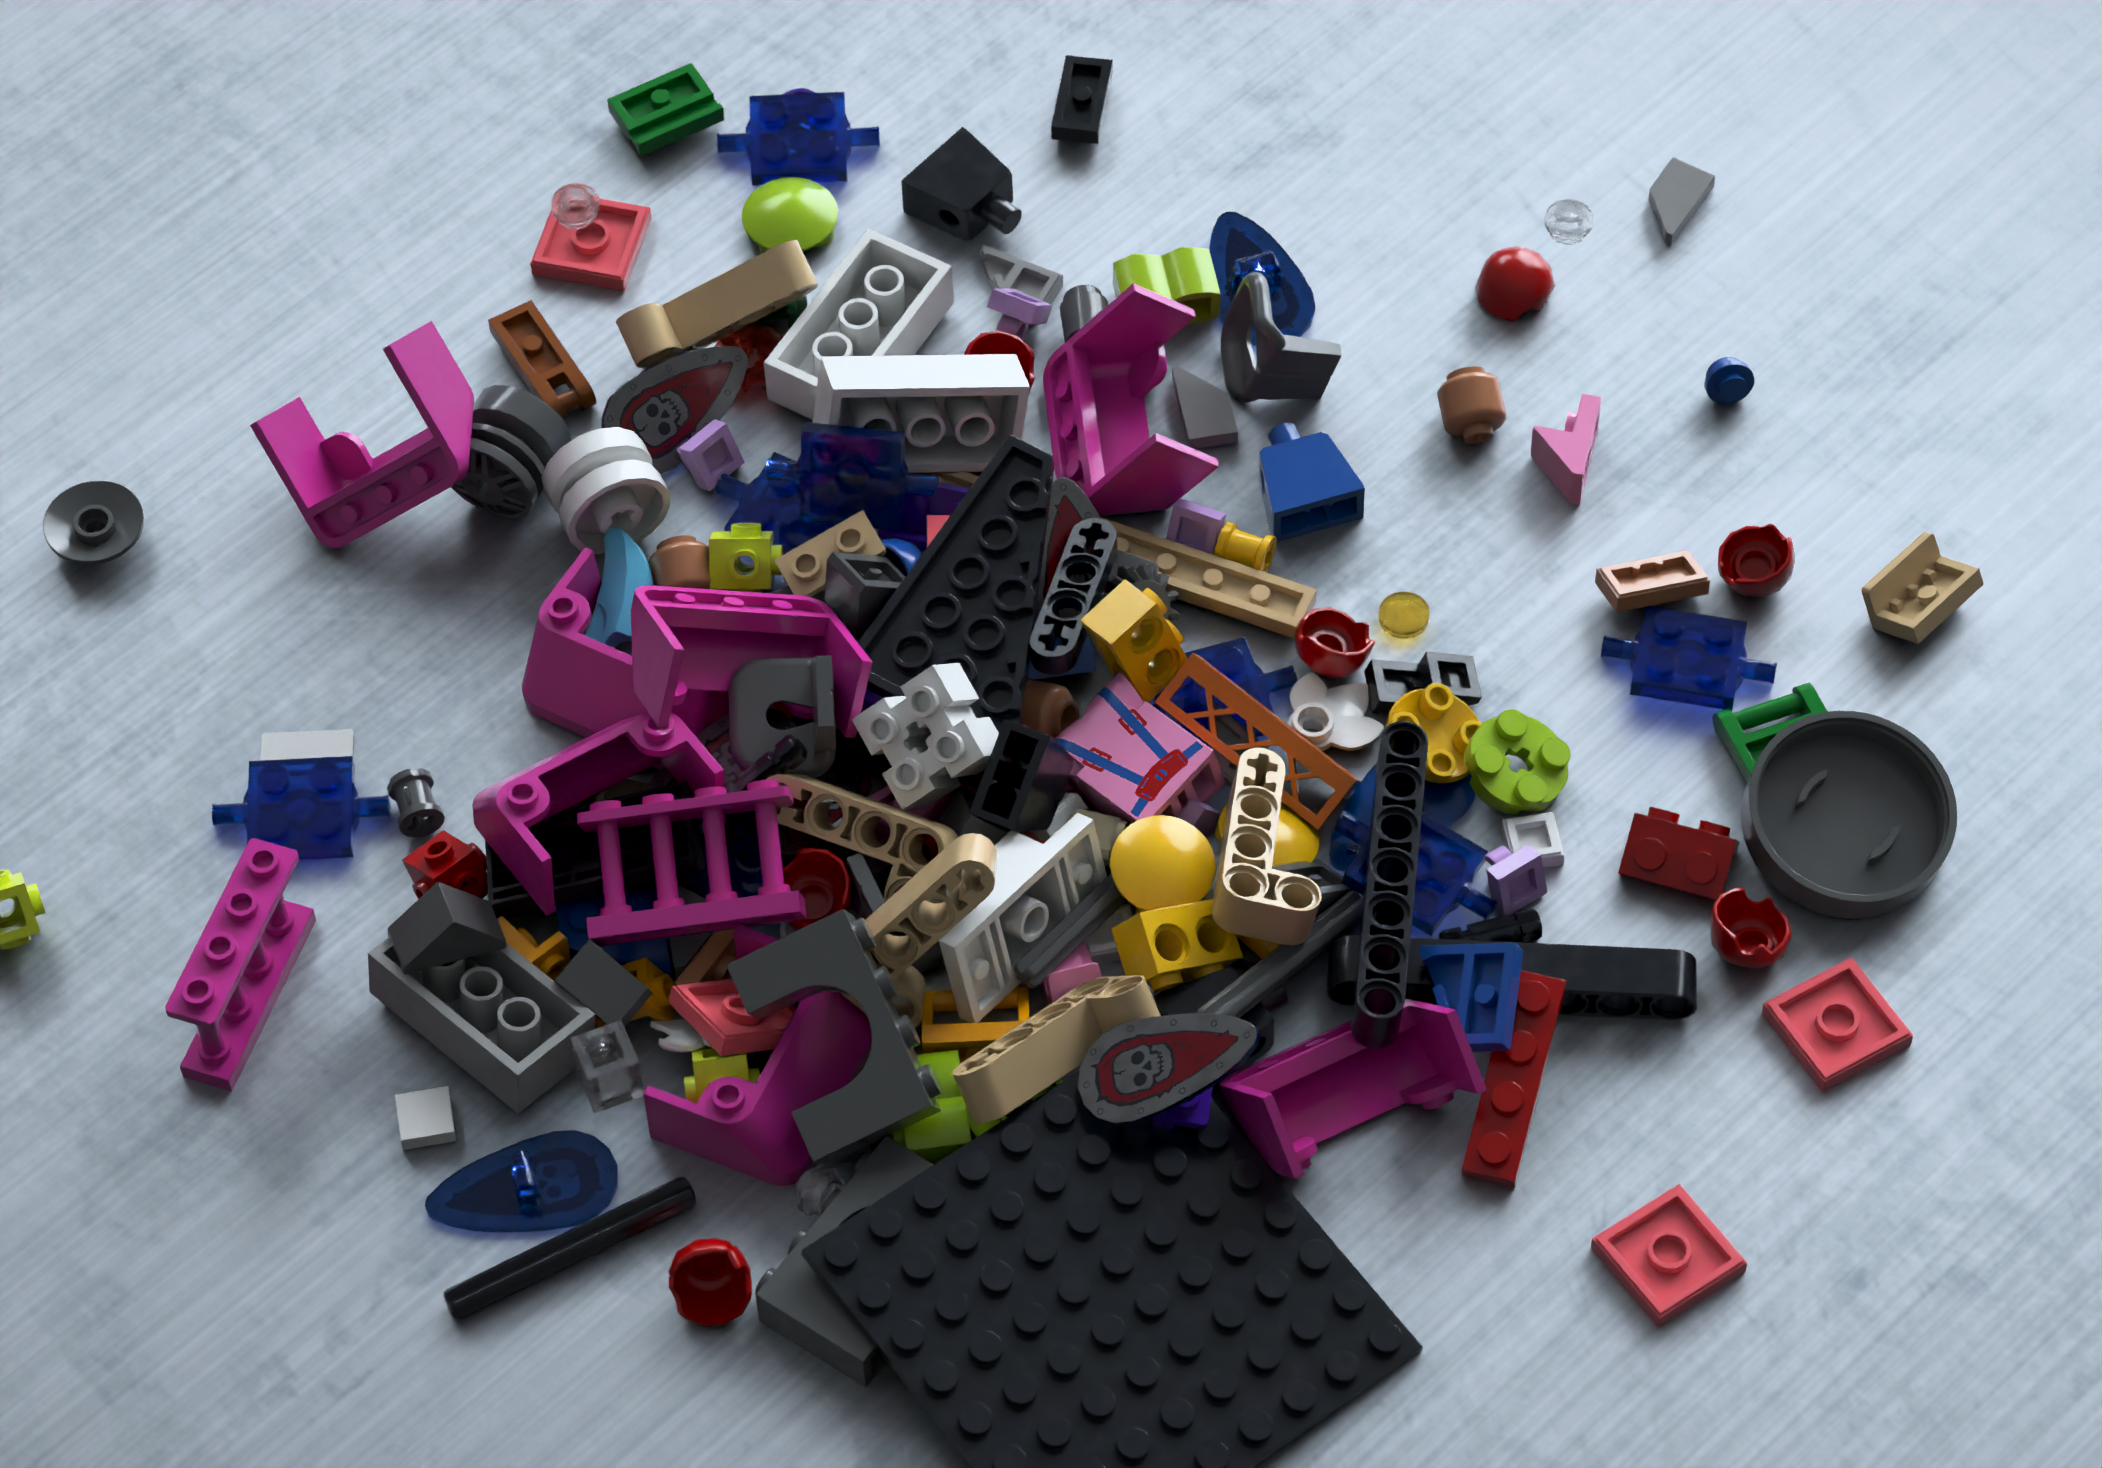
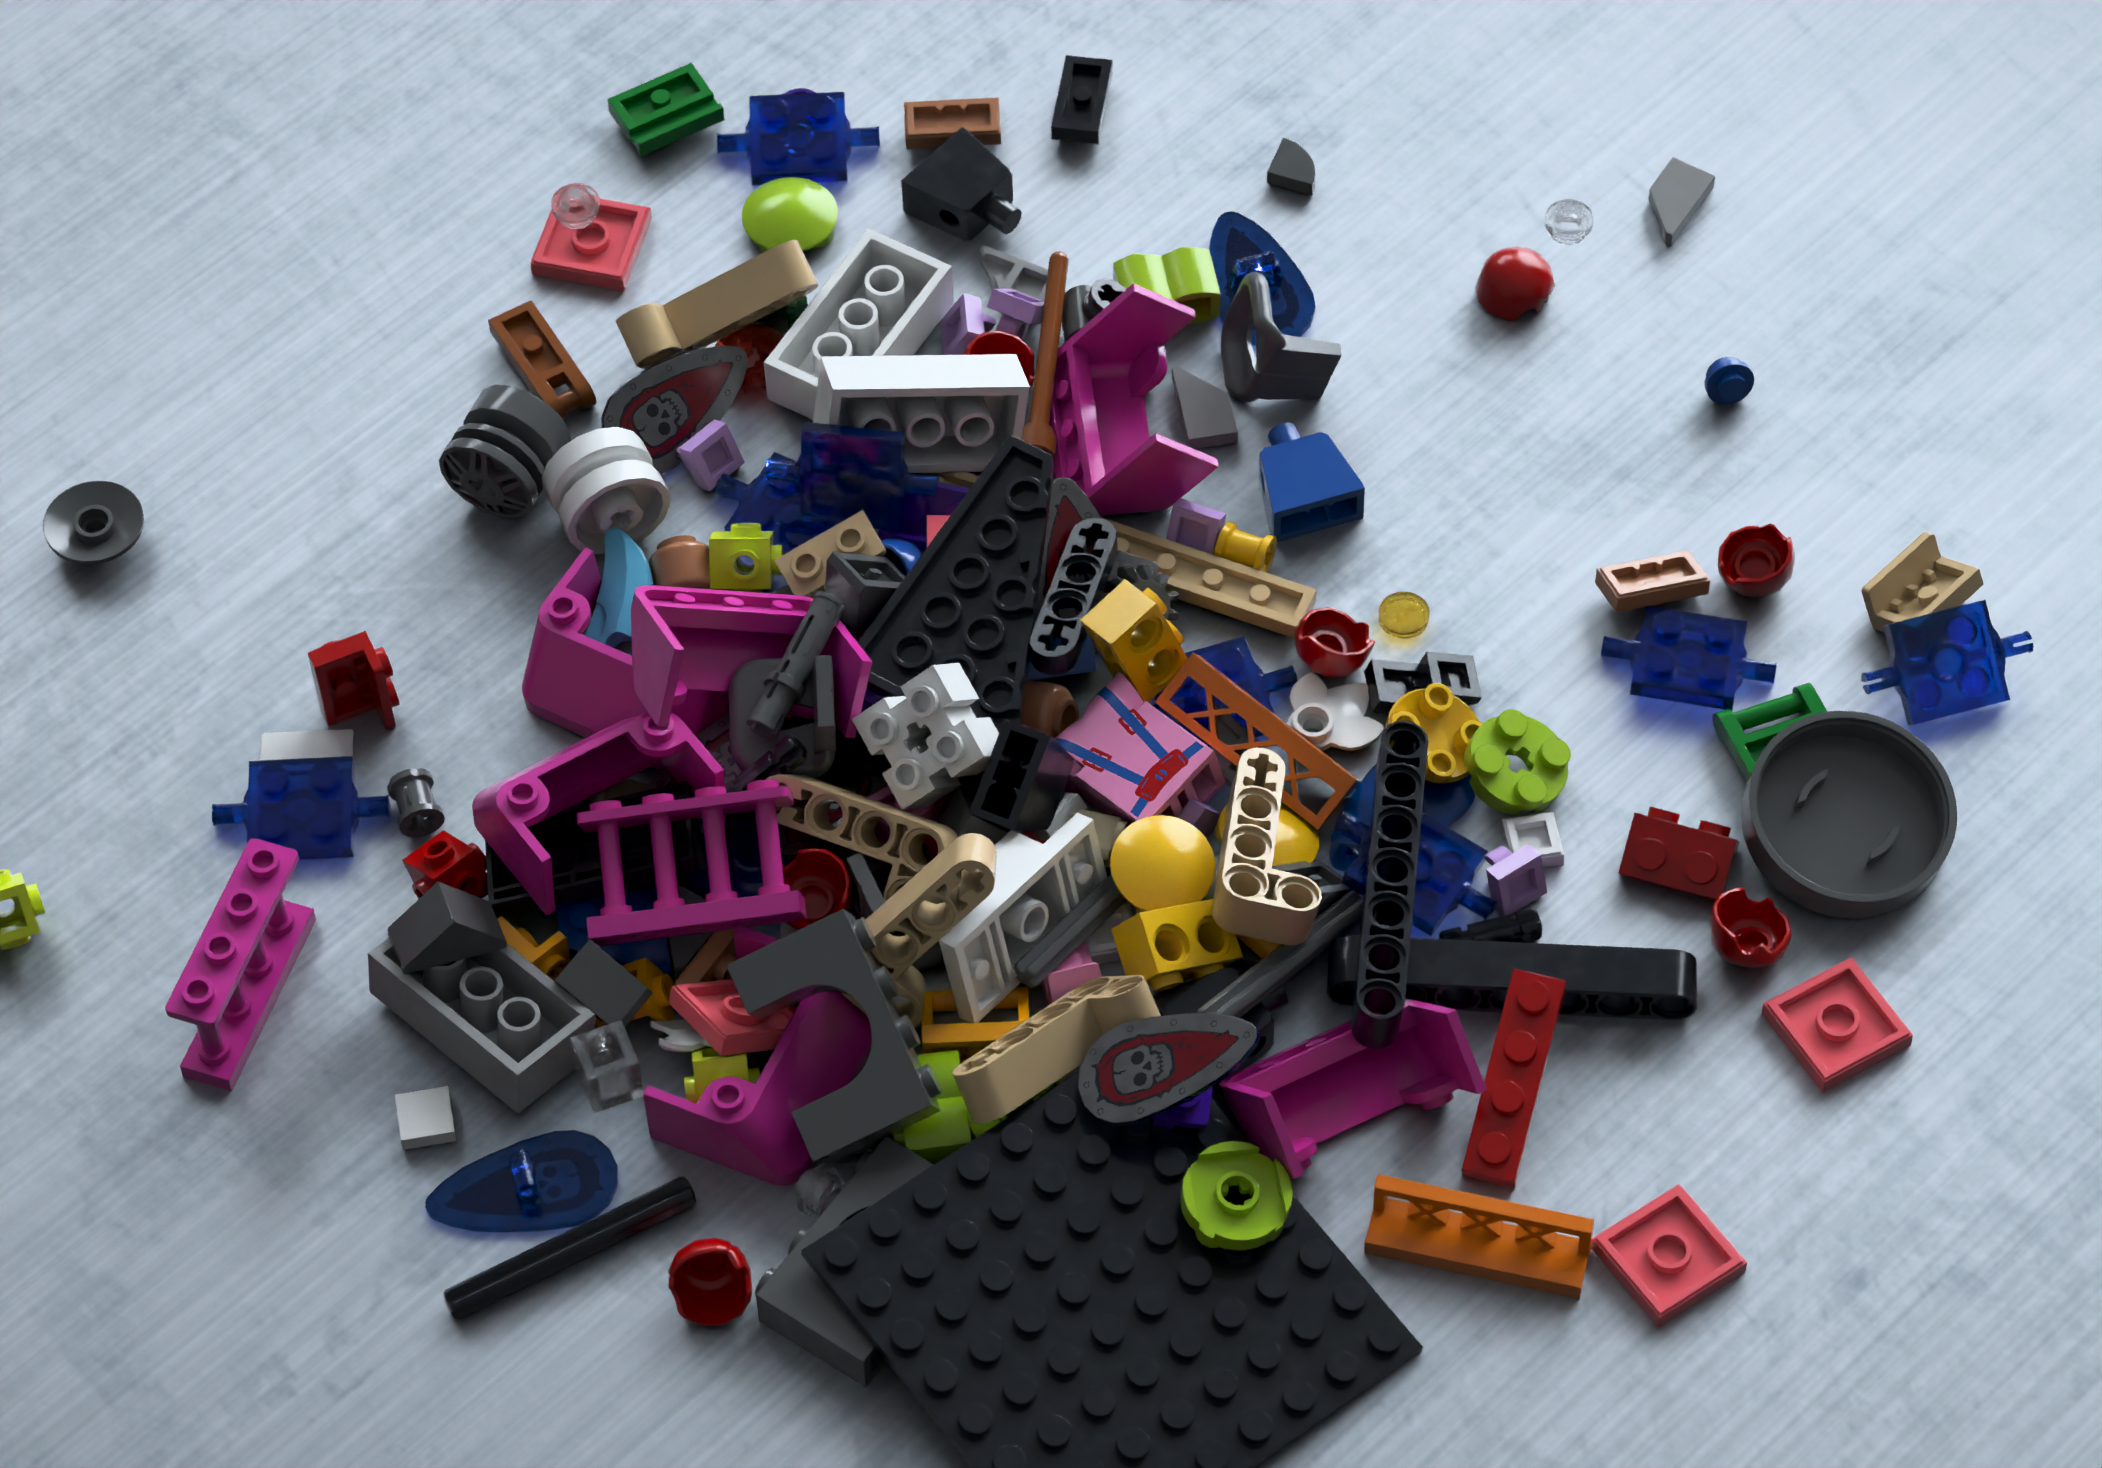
dark pink windscreen [250,321,474,548] -> none
blue wing [1419,942,1524,1052] -> none
nougat head [1437,366,1507,444] -> none
bright pink slope [1531,394,1602,505] -> none
none -> red bracket [308,631,400,729]
none -> dark grey pin [746,591,846,739]
none -> nougat plate [904,97,1001,149]
none -> lavender tile [940,293,996,355]
none -> dark orange piece [1022,251,1069,460]
none -> black bush [1082,279,1126,321]
none -> lime plate [1180,1141,1293,1250]
none -> dark grey tile [1267,138,1315,195]
none -> orange fence [1364,1174,1594,1299]
none -> clear blue plate [1861,600,2034,725]

